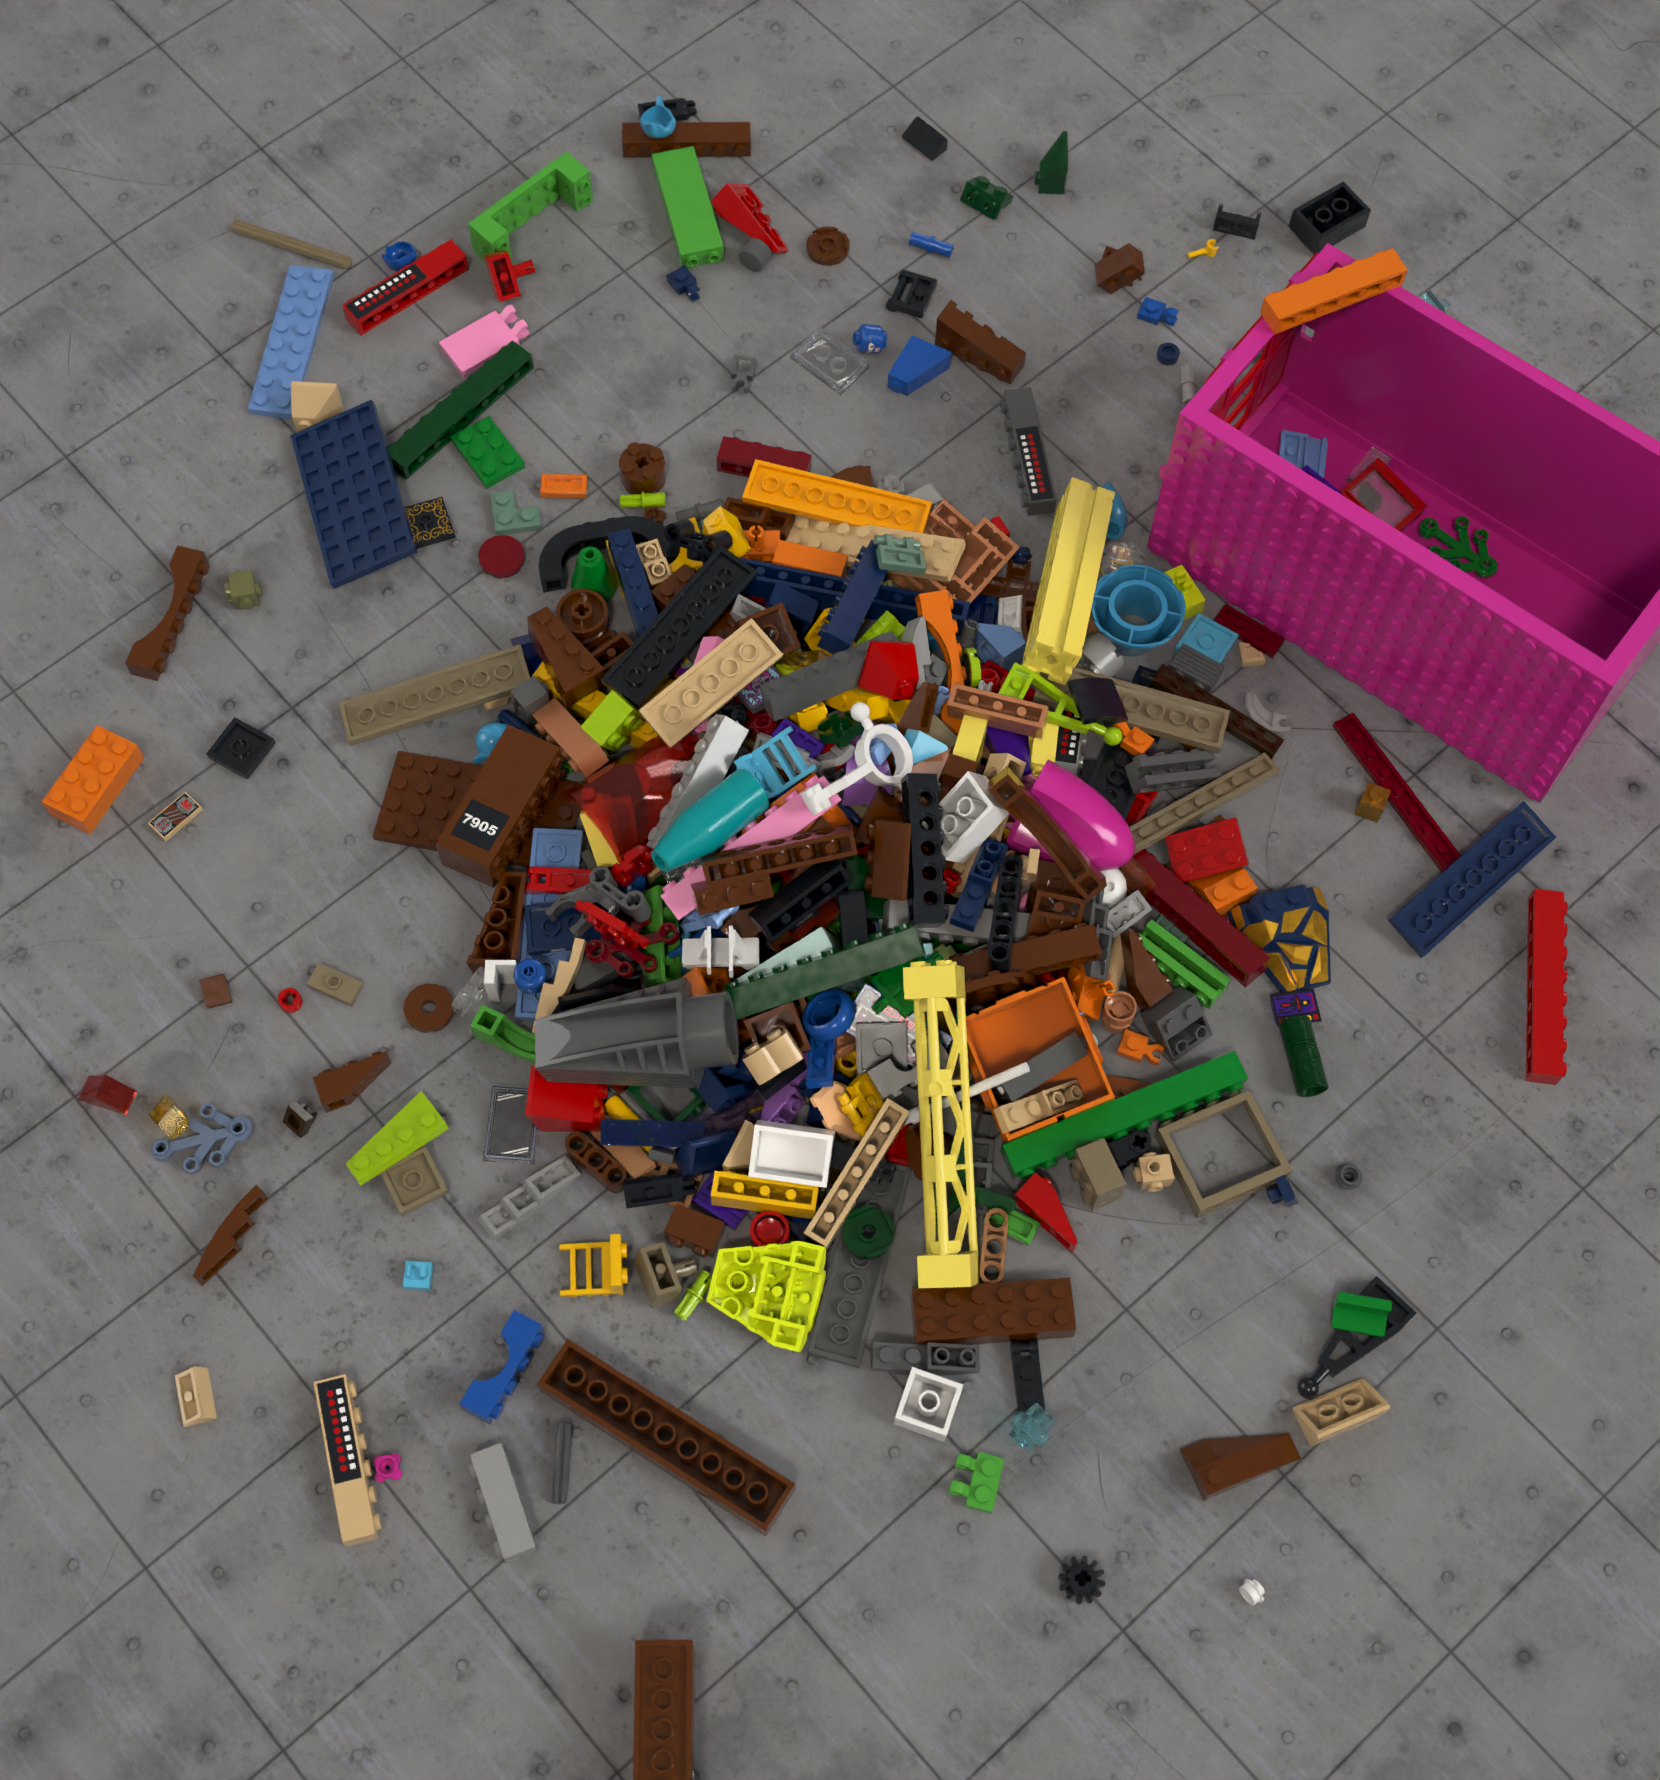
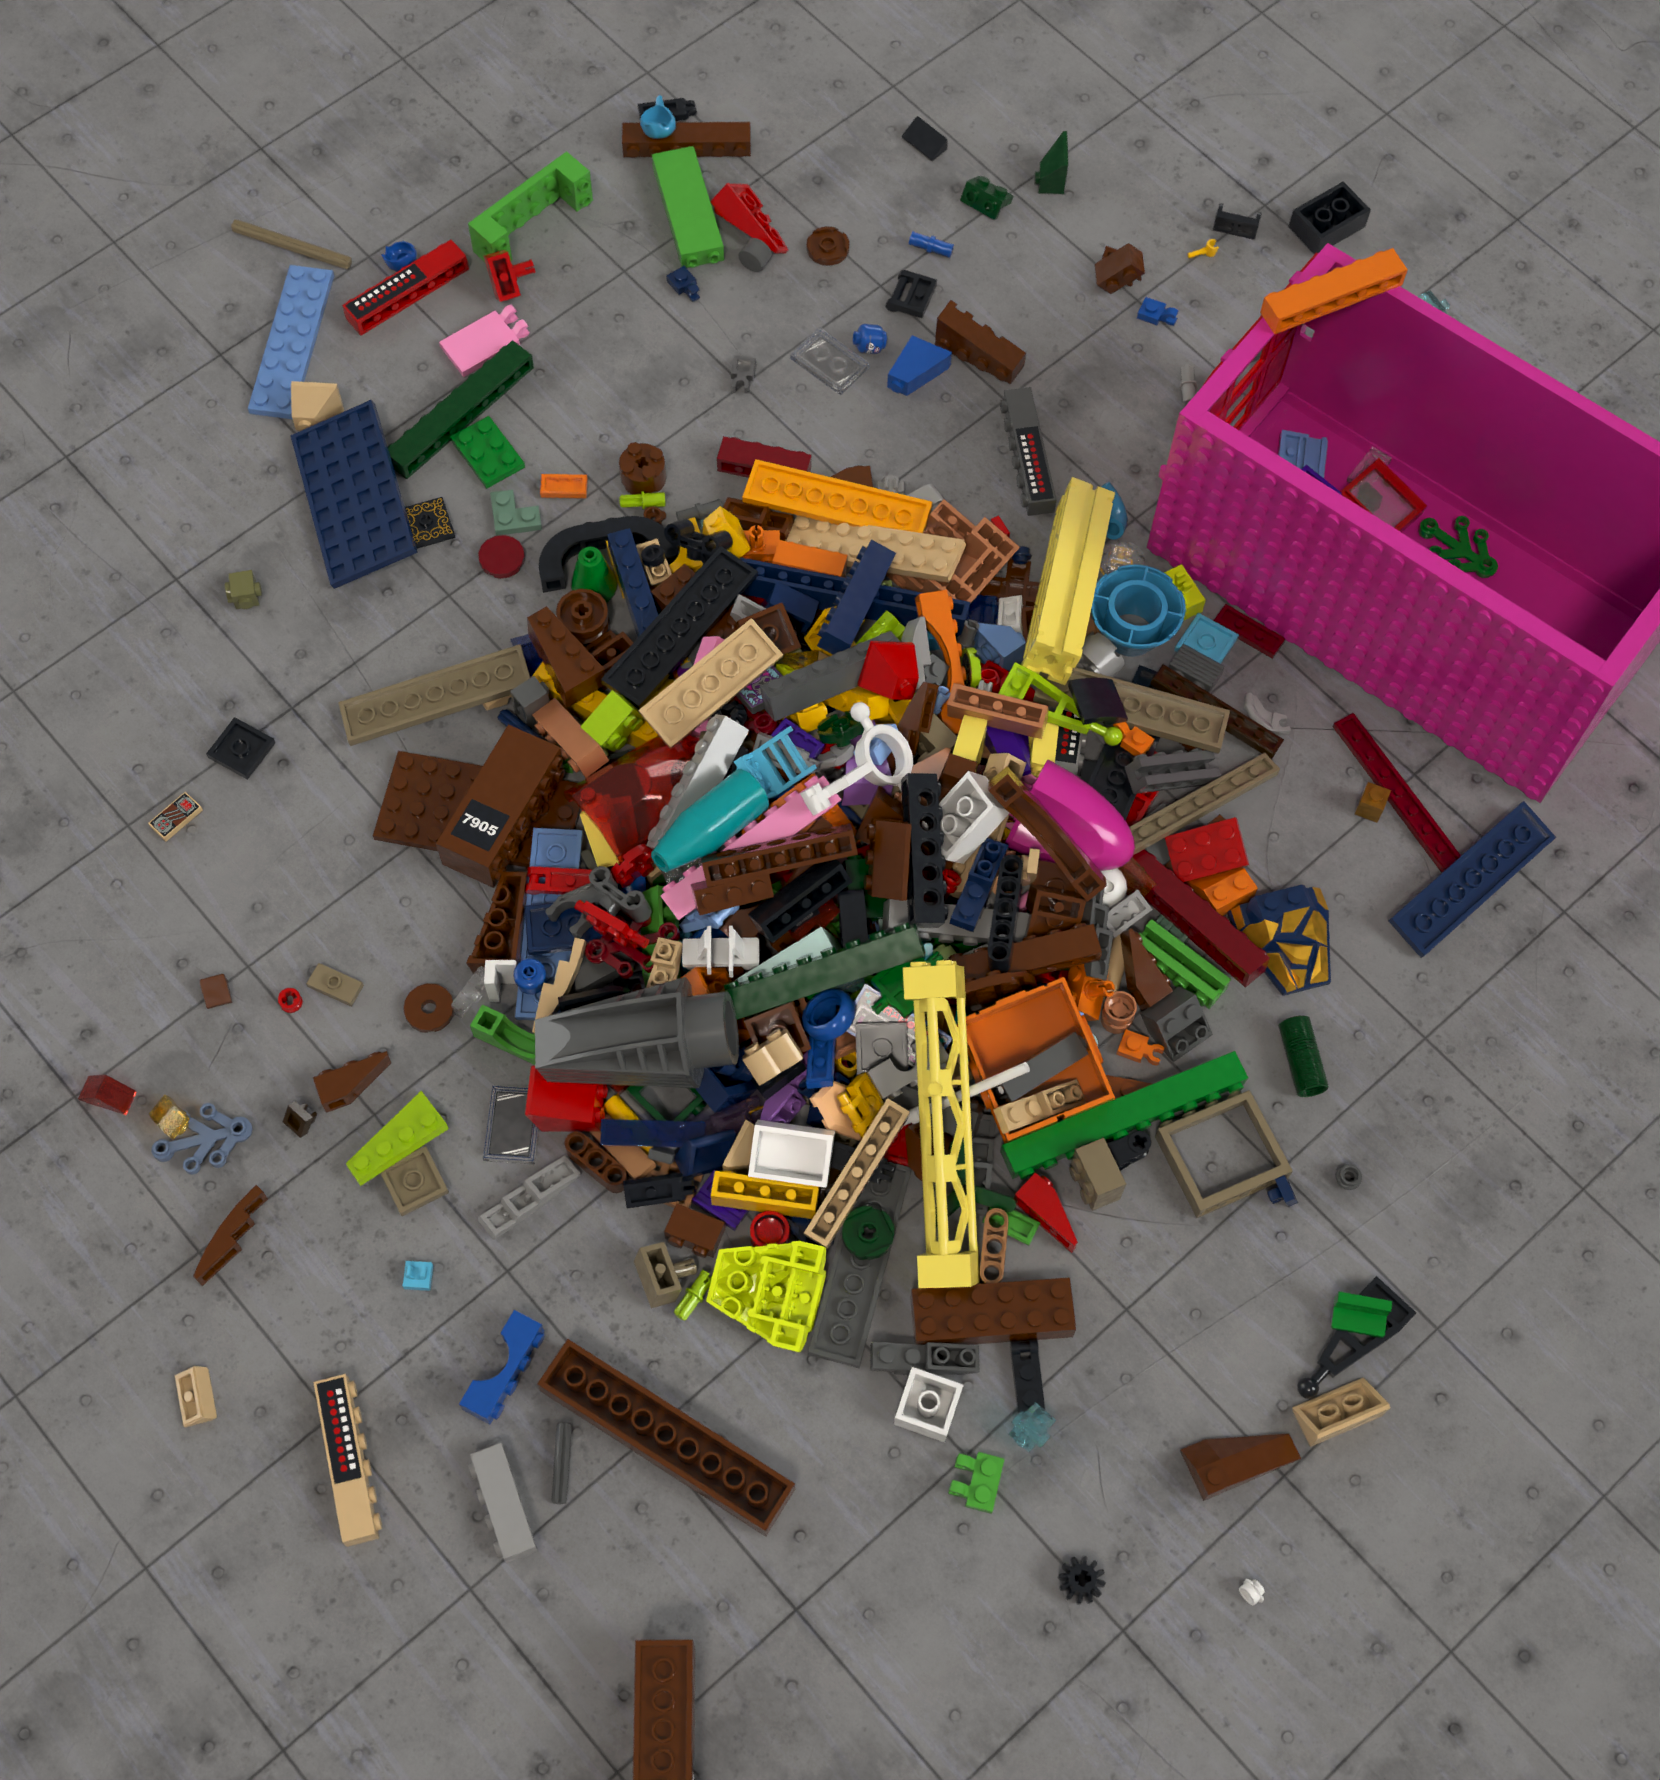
orange brick [42,725,144,834] -> none
reddish brown arch [125,545,209,681] -> none
dark pink plate [374,1453,402,1483] -> none
dark azure hair [473,720,508,764] -> none
yellow plate [559,1234,628,1298] -> none
sand green plate [873,534,926,575] -> none
medium azure slope [894,729,948,765] -> none
tan brick [1133,1152,1174,1192] -> none
dark blue tile [1157,343,1180,365] -> none
tan tile [1238,642,1266,667] -> none
piece [1270,989,1322,1027] -> none
red brick [1526,889,1568,1085] -> none
none -> black tile [641,545,666,567]
none -> tan slope [646,937,683,988]

